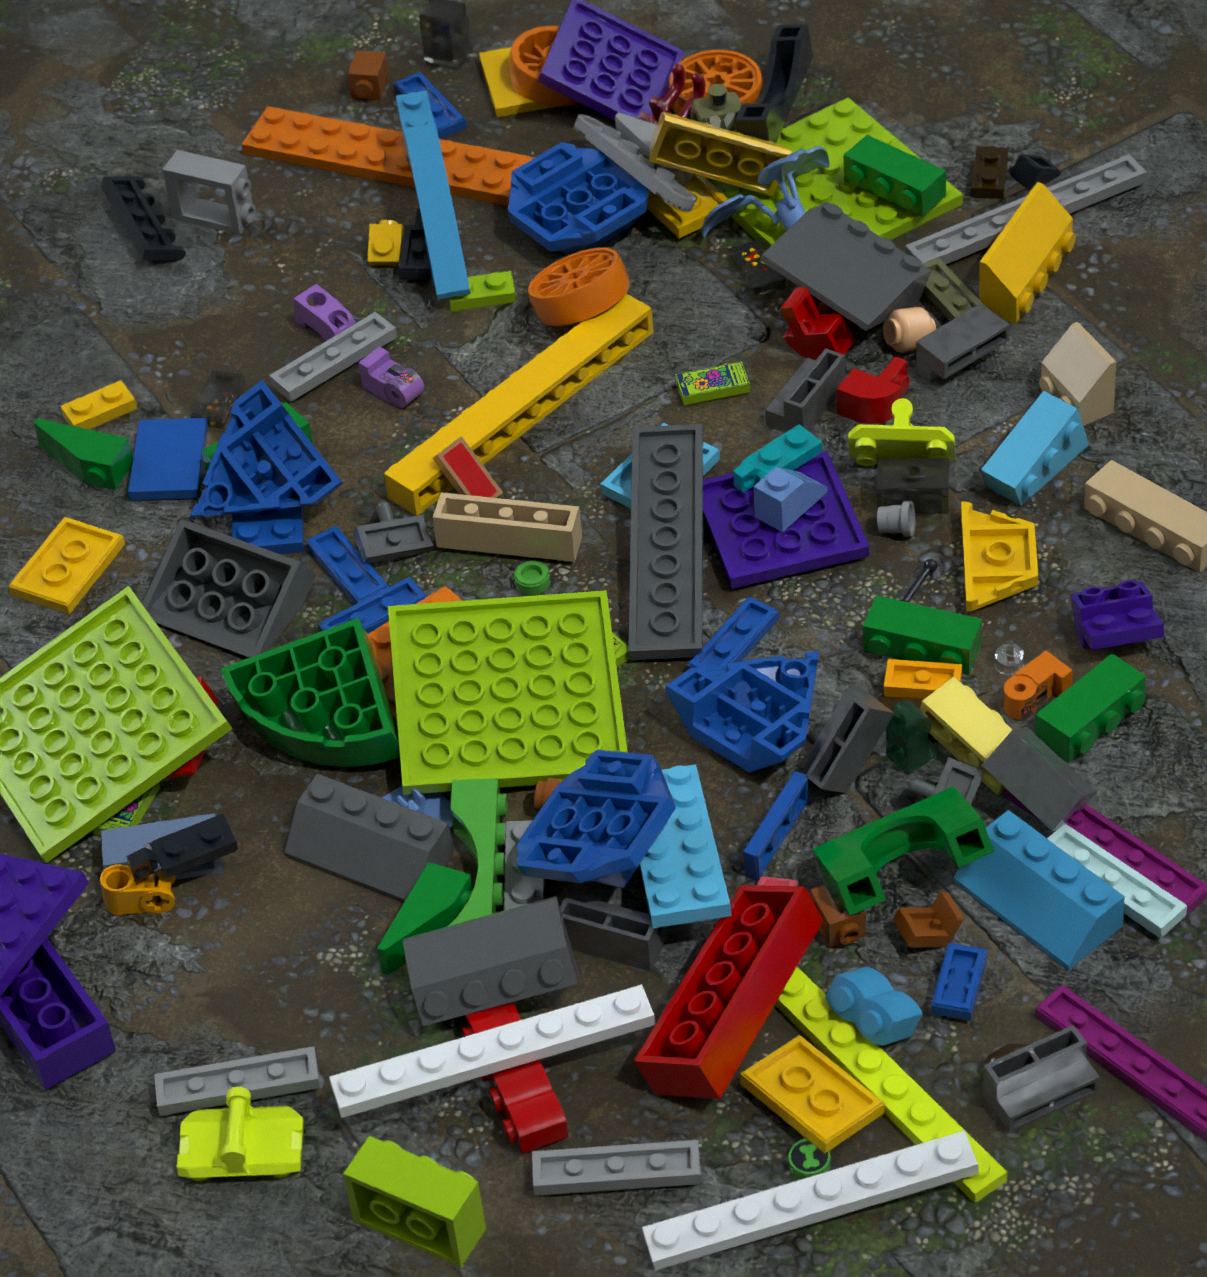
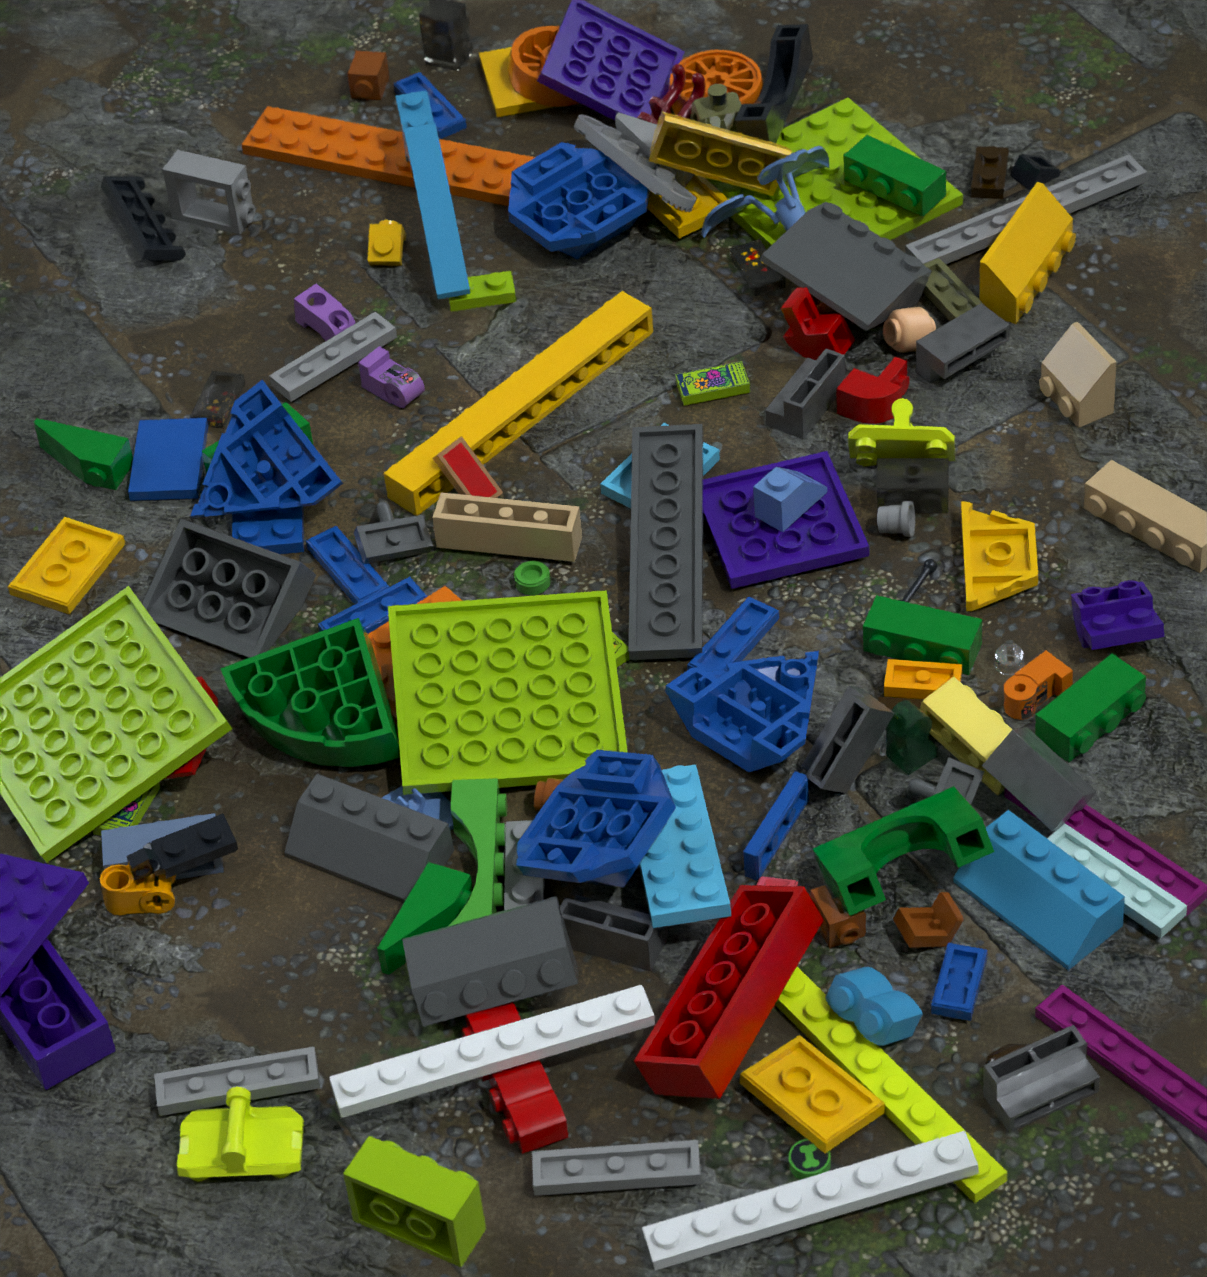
yellow plate [60,380,137,429] -> none
black hinge [399,209,432,280] -> none
orange piece [528,247,630,326] -> none
teal hinge [733,424,823,493] -> none
medium azure wedge [981,391,1089,506] -> none

